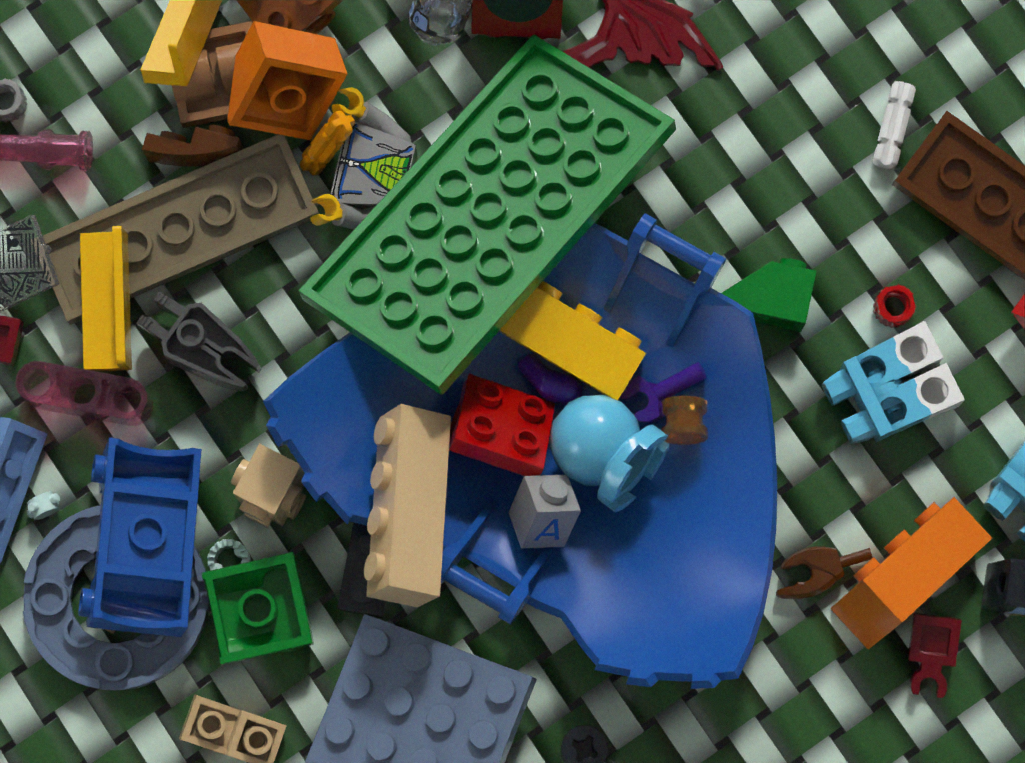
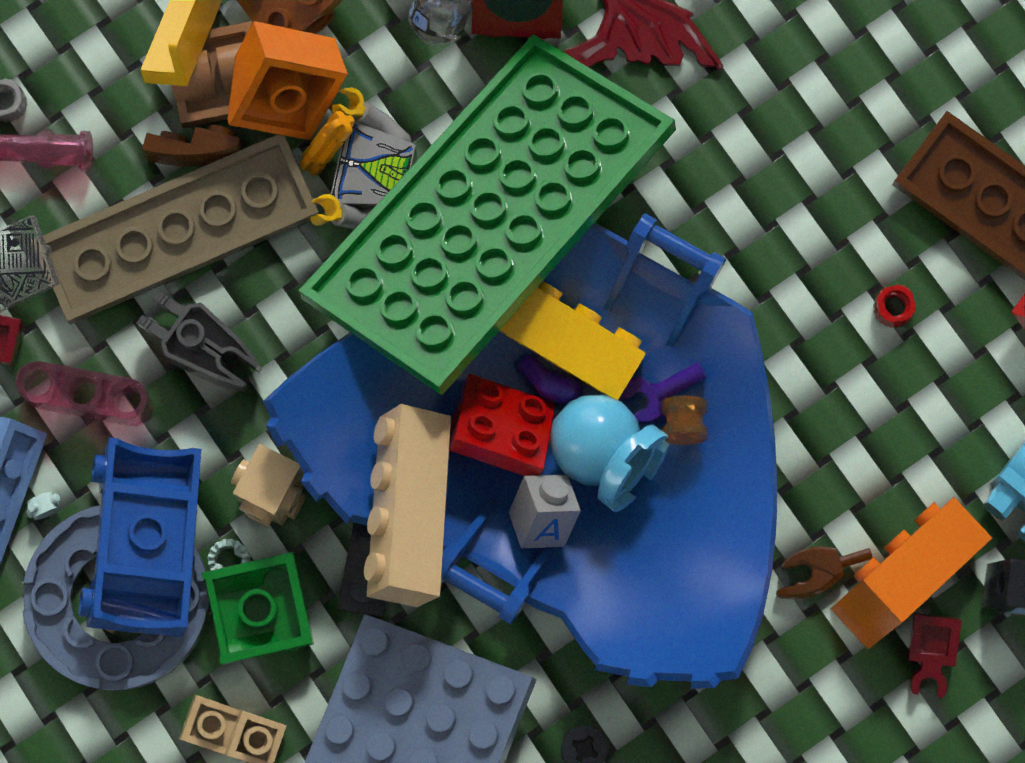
yellow panel [80,226,132,372] -> none
green slope [721,258,816,332] -> none
medium azure hips [822,321,965,444] -> none
white axle [873,81,916,169] -> none

